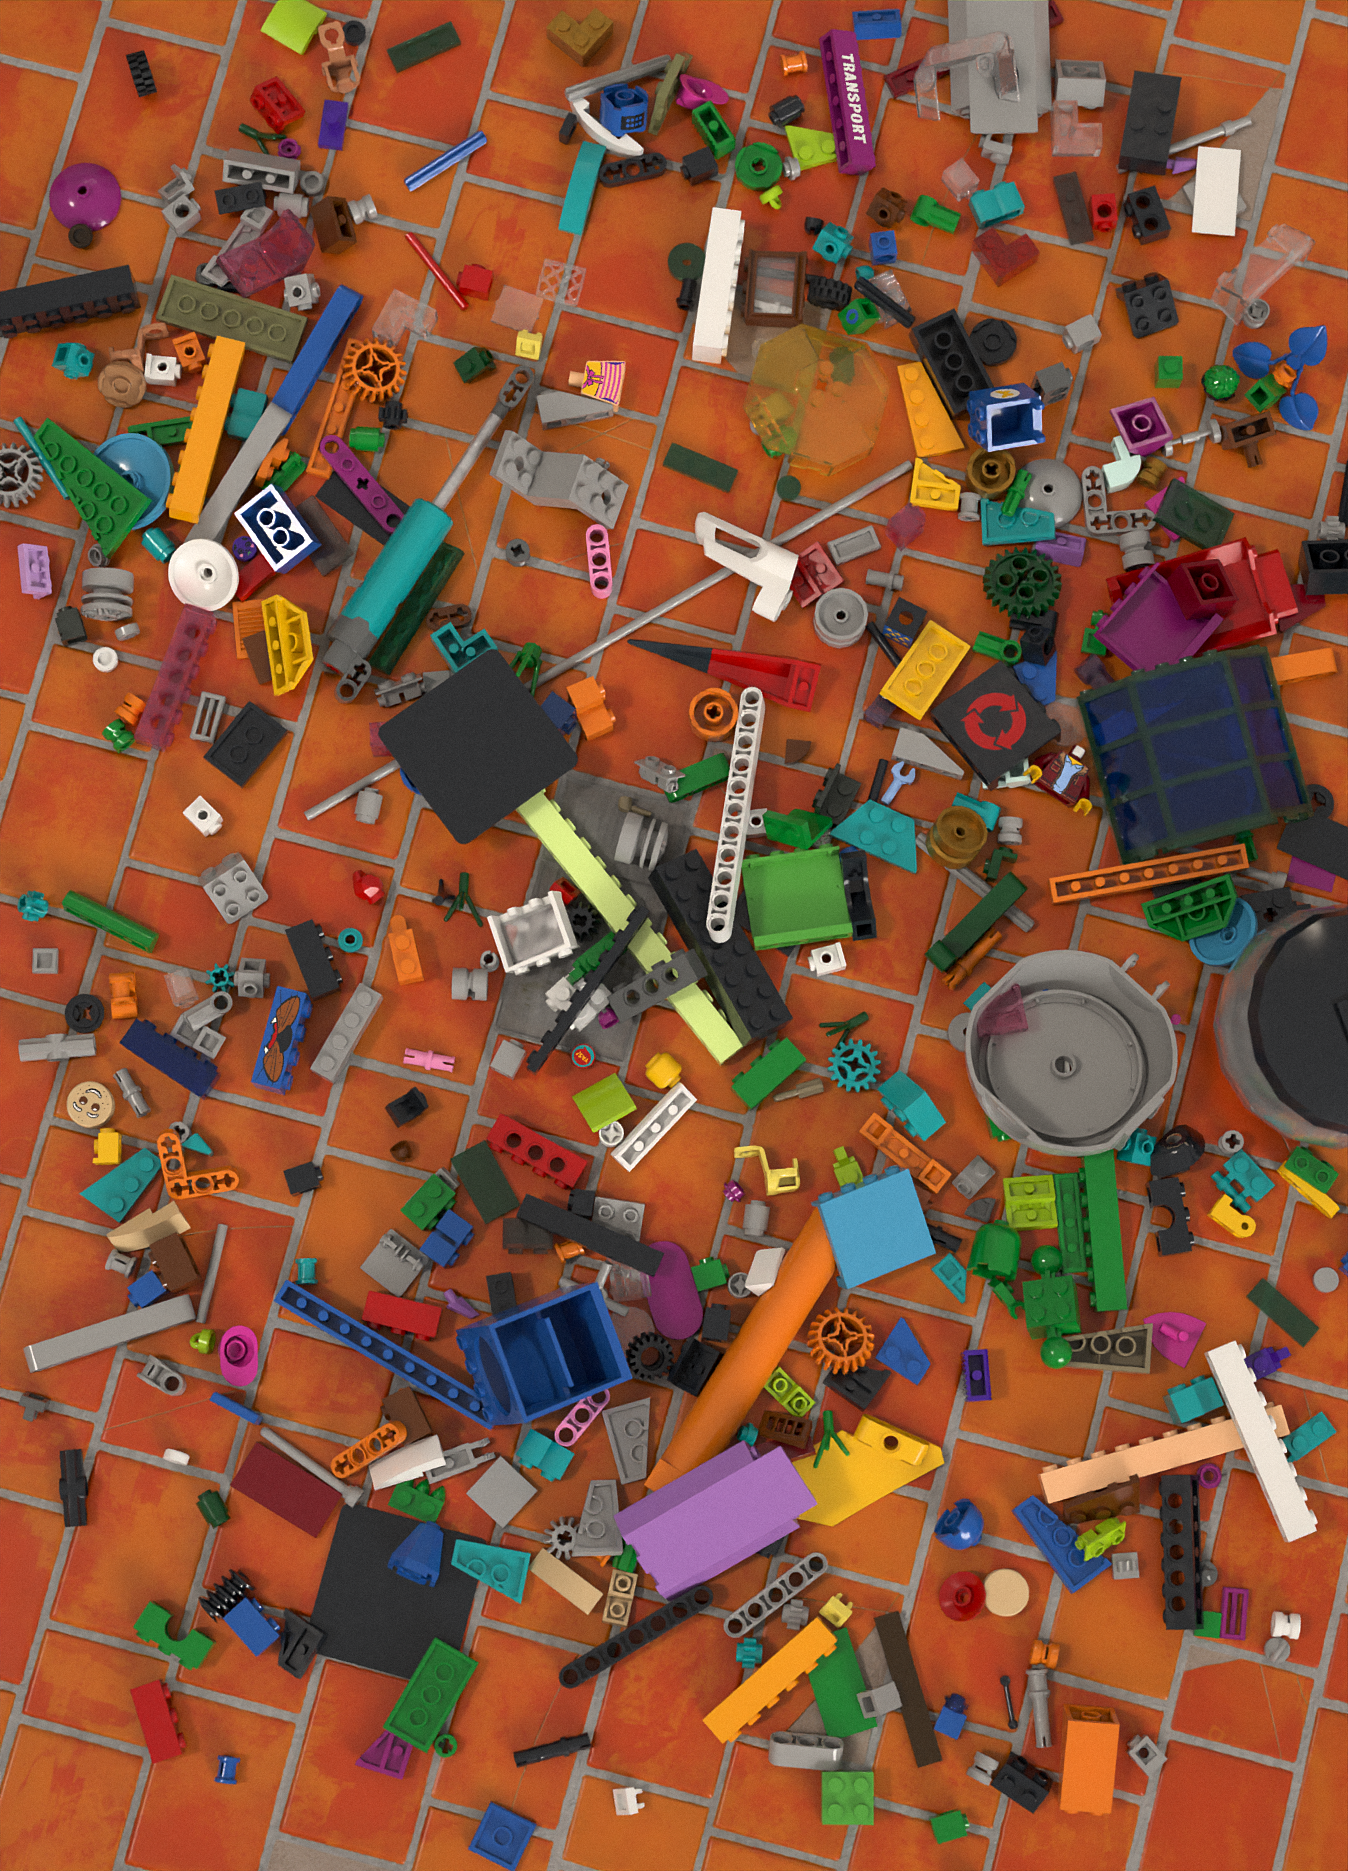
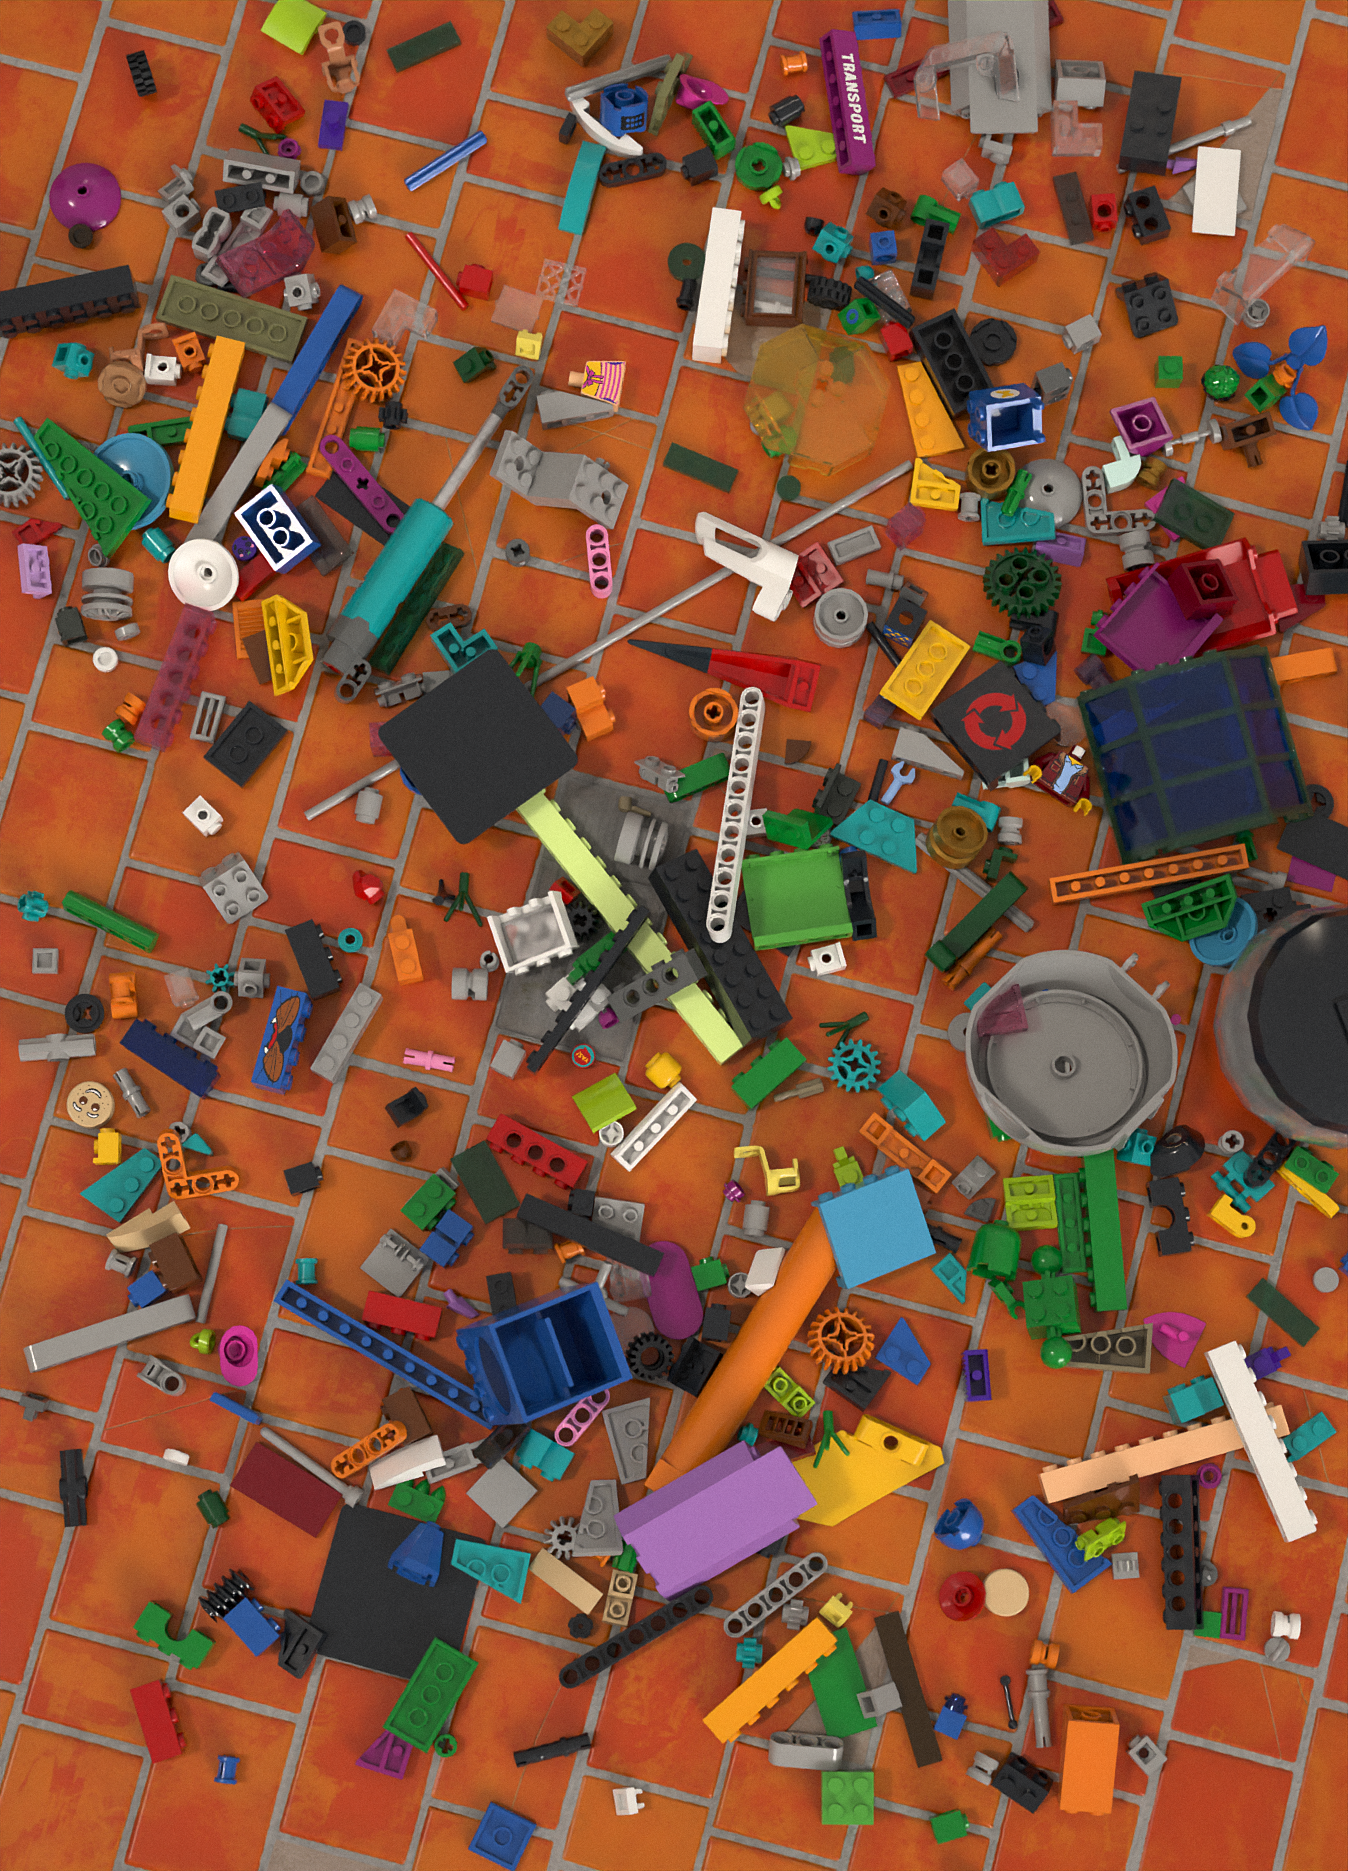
none -> red tile [11,518,63,545]
none -> light grey brick [192,206,232,263]
none -> clear smoke brick [473,1423,530,1469]
none -> black plate [568,1613,593,1639]
none -> red brick [879,321,914,362]
none -> dark grey tile [899,581,929,607]
none -> black arch [909,218,950,300]
none -> black beam [1243,1131,1299,1189]

